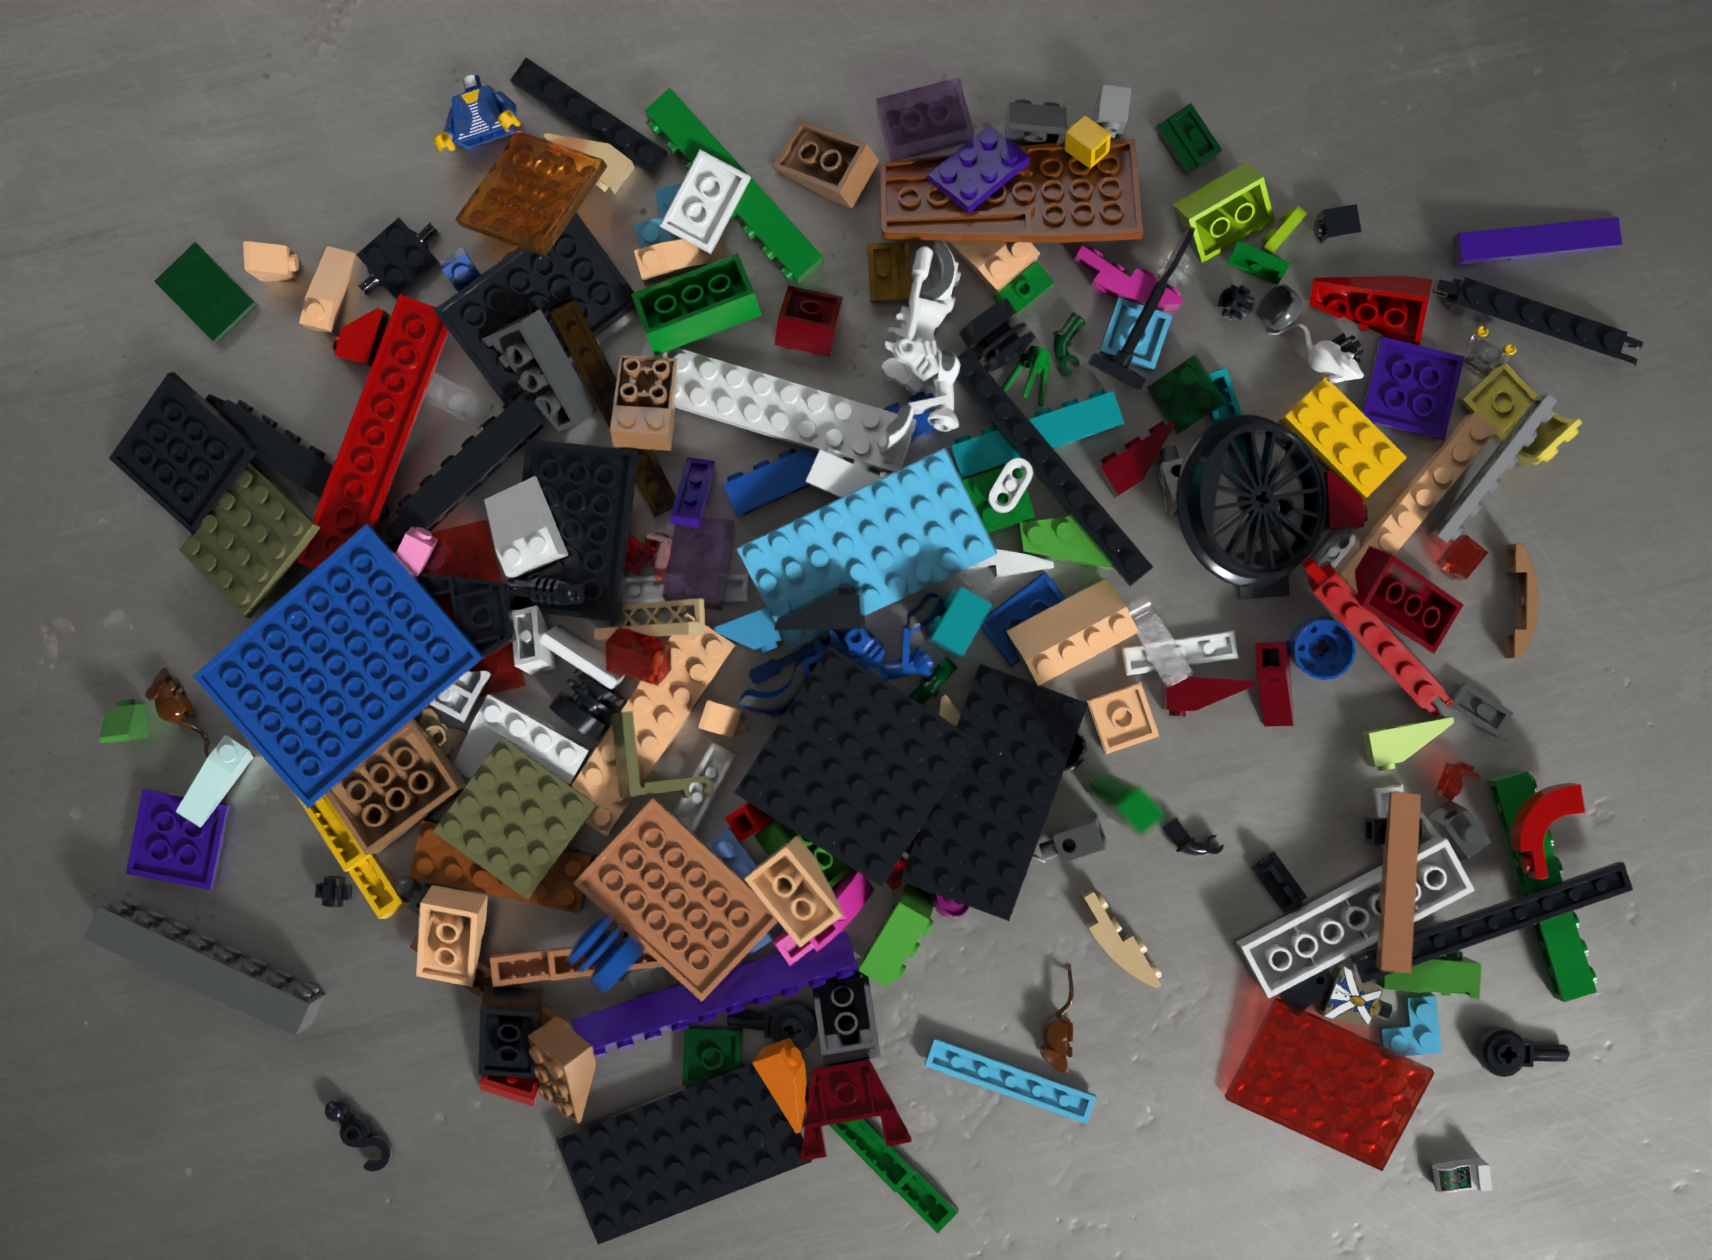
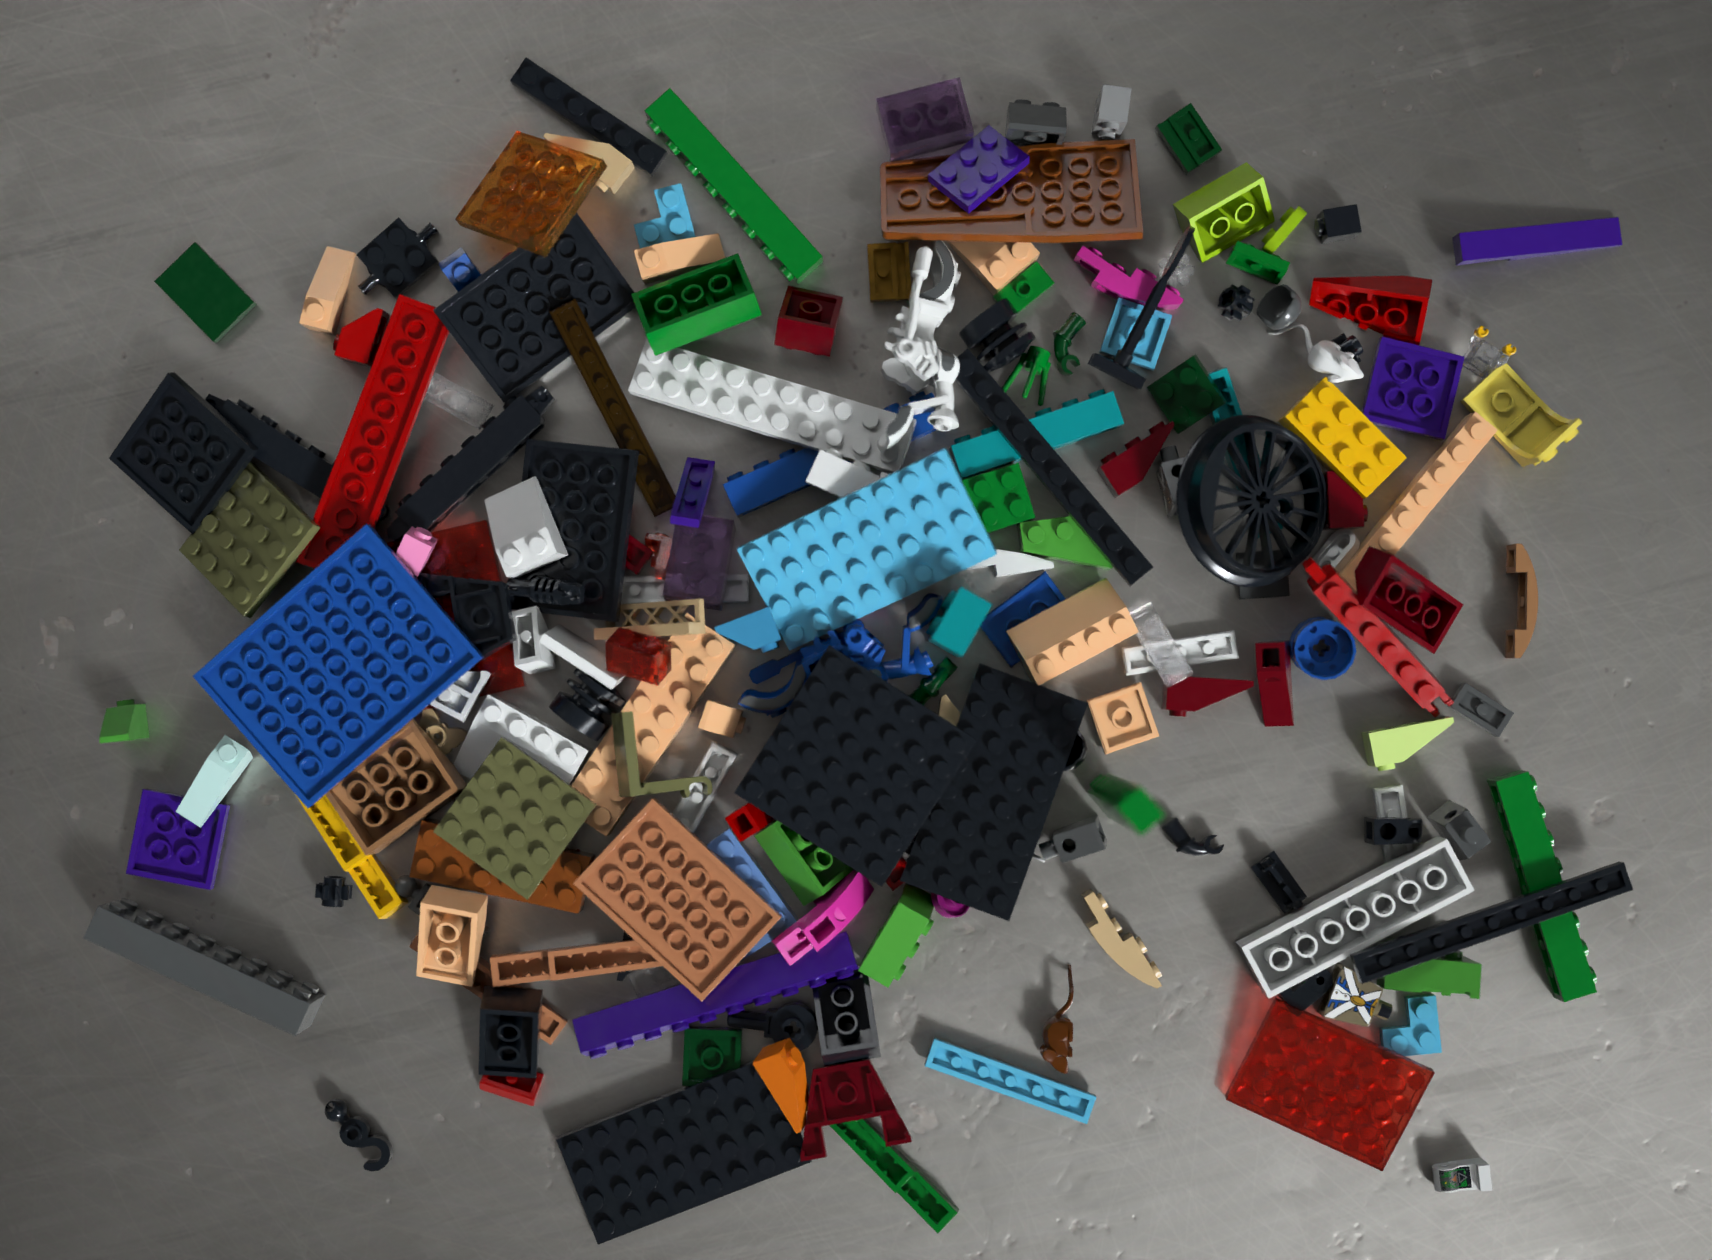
reddish brown animal [145,668,210,758] -> none
light nougat slope [243,241,299,282] -> none
blue torso [433,75,521,153] -> none
dark grey wedge [483,309,597,432] -> none
medium nougat slope [528,1016,596,1124] -> none
blue wheel [566,913,645,993] -> none
medium nougat slope [610,355,677,451] -> none
white tile [660,150,751,254] -> none
light nougat slope [744,836,844,947] -> none
medium nougat slope [773,119,879,209] -> none
black slope [774,583,865,630] -> none
white plate [988,458,1033,513] -> none
yellow brick [1065,115,1111,169] -> none
nougat slope [1376,791,1421,973] -> none
light grey plate [1429,394,1558,543] -> none
black hinge [1432,277,1643,367] -> none
clear red bracket [1434,761,1481,801] -> none
clear red brick [1436,535,1488,581] -> none
black piece [1476,1027,1570,1077] -> none
red arch [1510,783,1585,879] -> none

